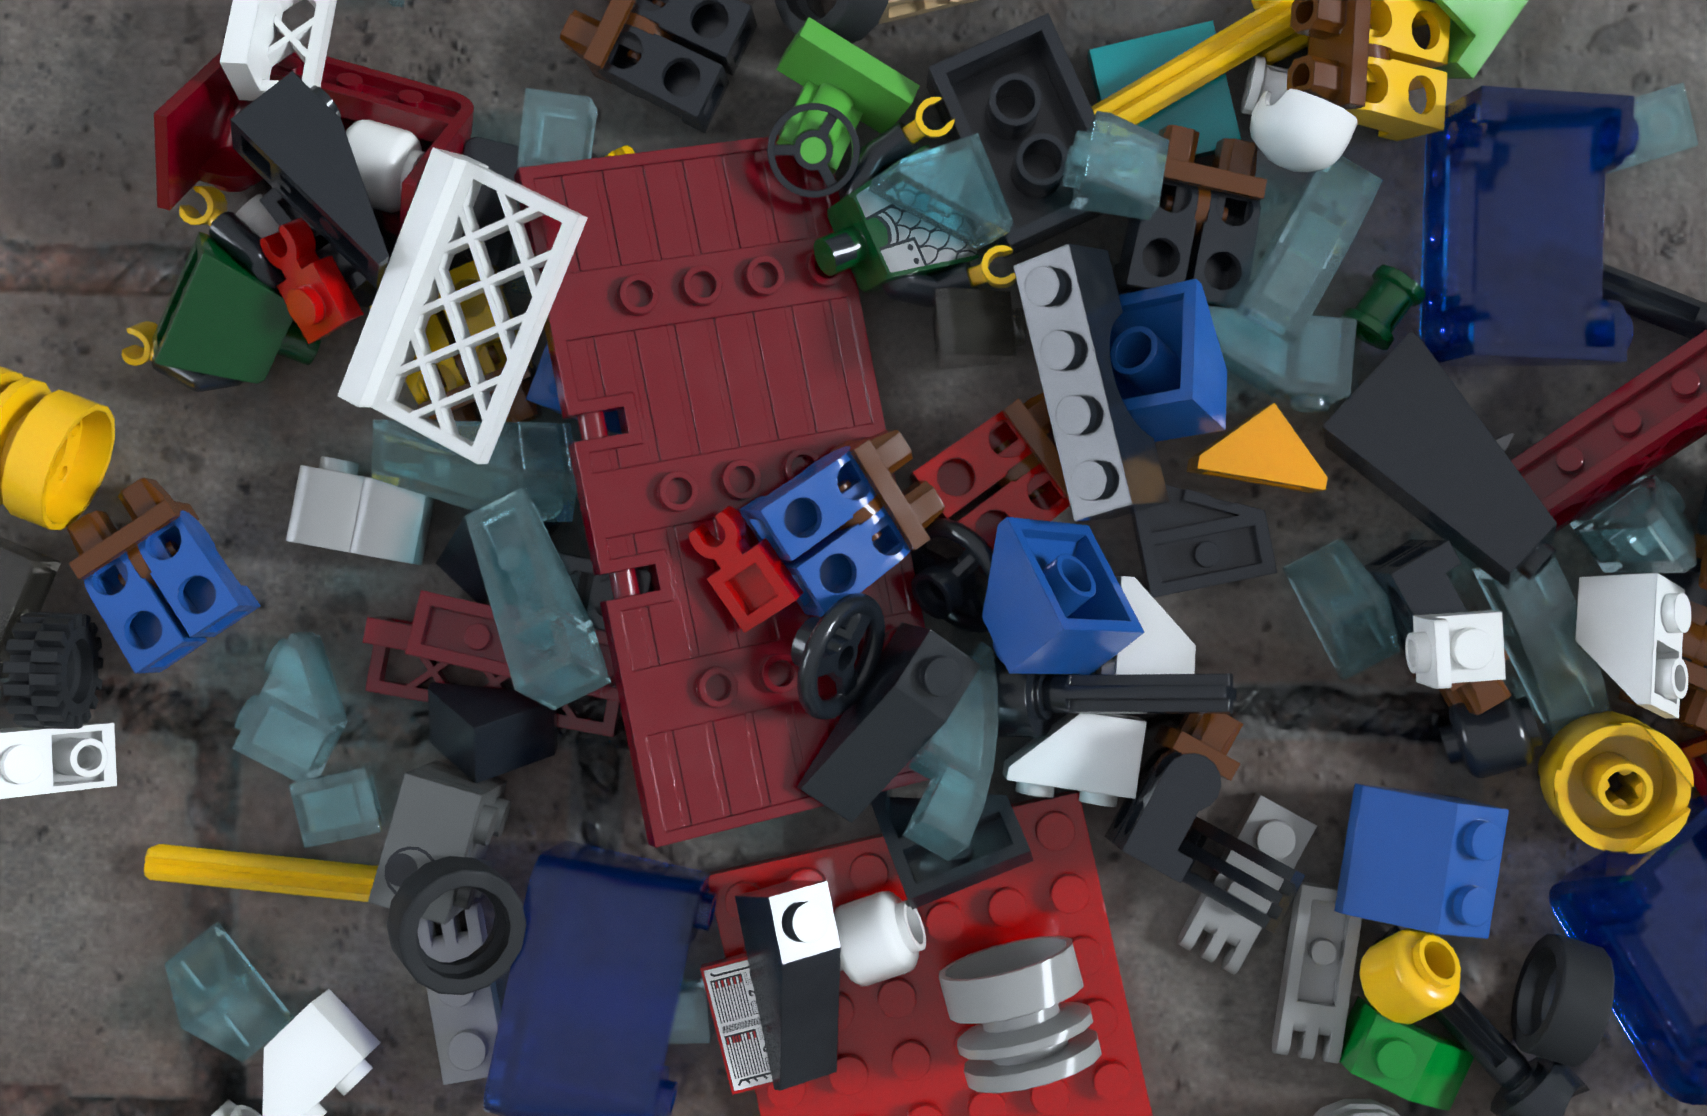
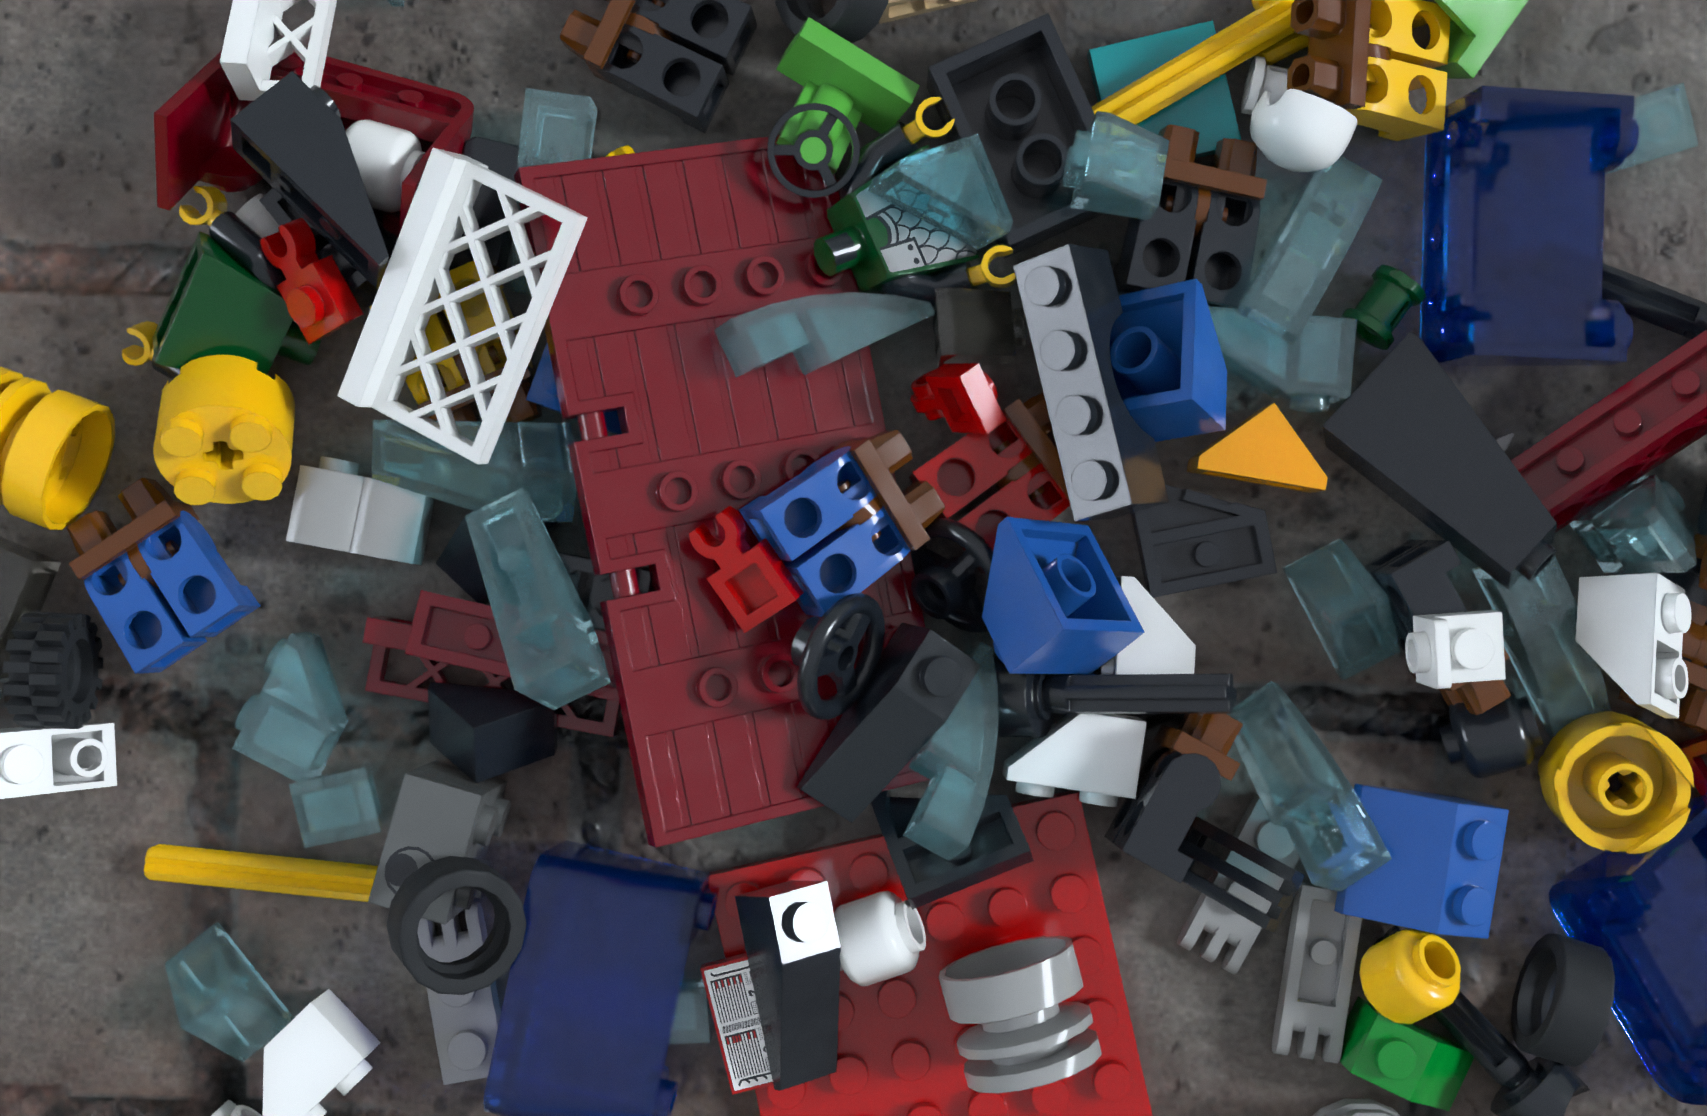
none -> yellow brick [153,355,295,505]
none -> clear light blue slope [714,292,935,378]
none -> red plate [910,363,1007,434]
none -> clear light blue slope [1227,681,1392,892]

